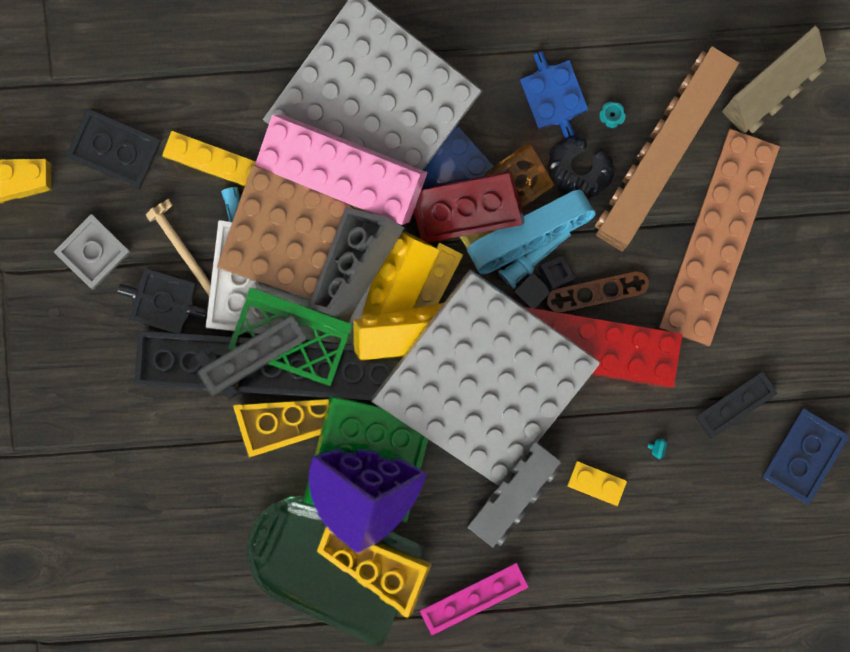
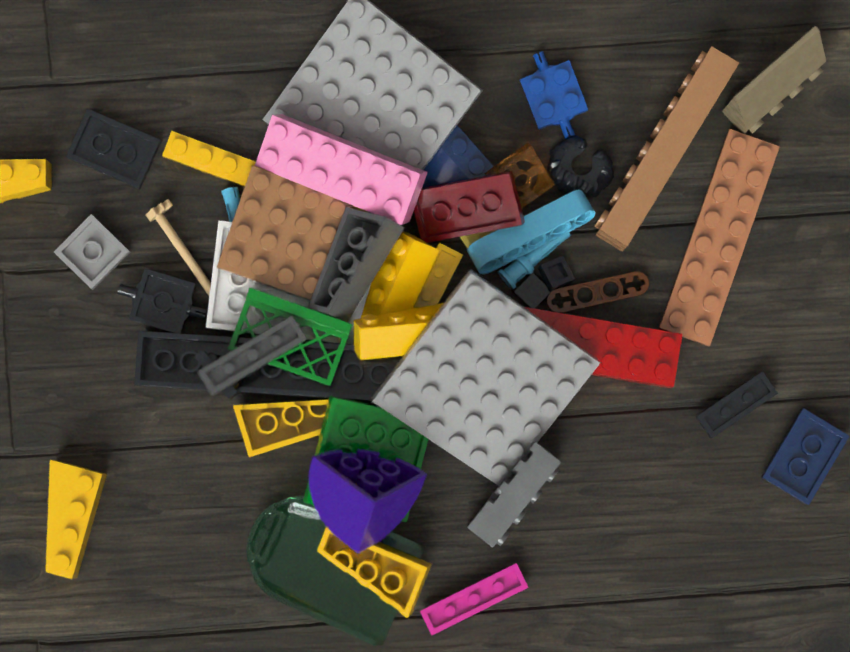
yellow plate [567,461,627,506] -> none
teal plate [599,102,626,128] -> none
teal rock [648,438,667,459] -> none
none -> yellow wedge [46,460,107,579]

